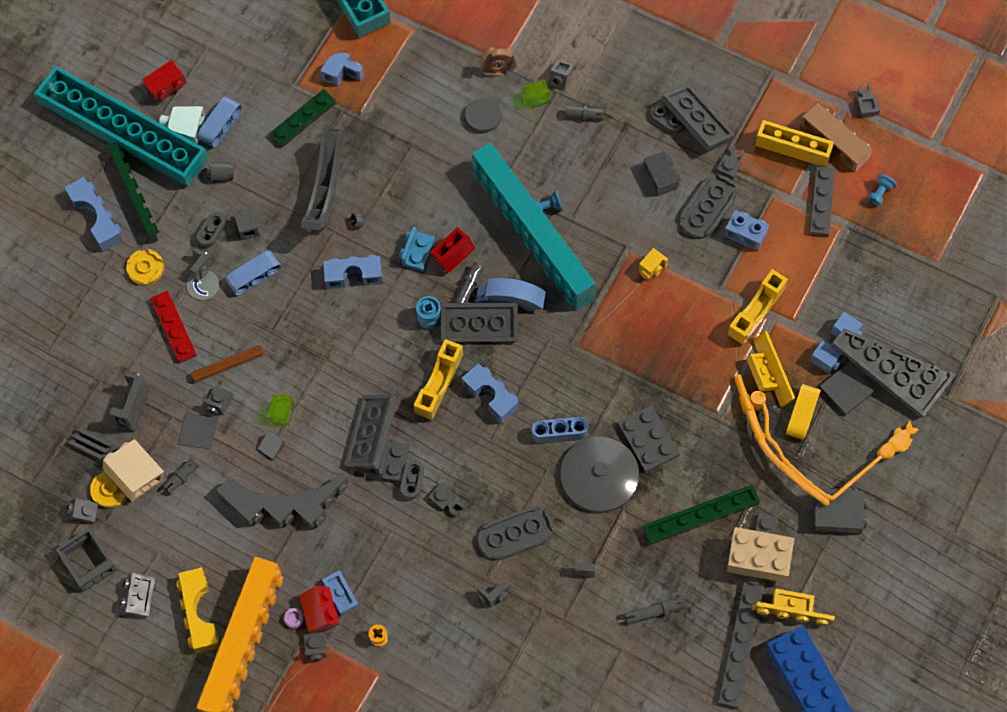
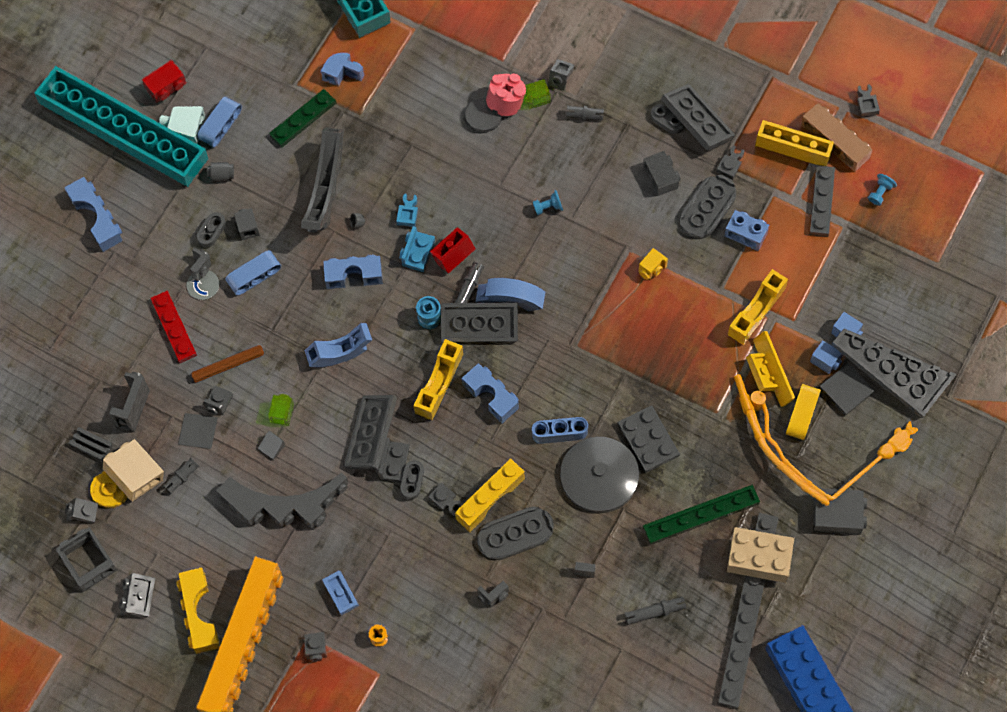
dark green plate [108,143,159,243] -> none
yellow tile [126,249,164,286] -> none
lavender tile [284,608,305,629] -> none
red brick [299,586,339,633] -> none
teal brick [471,142,596,311] -> none
medium nougat plate [479,48,516,77] -> none
yellow bracket [752,588,835,626] -> none
none -> medium blue arch [304,323,372,367]
none -> dark azure plate [396,194,418,227]
none -> yellow arch [455,458,525,532]
none -> coral brick [486,74,526,116]

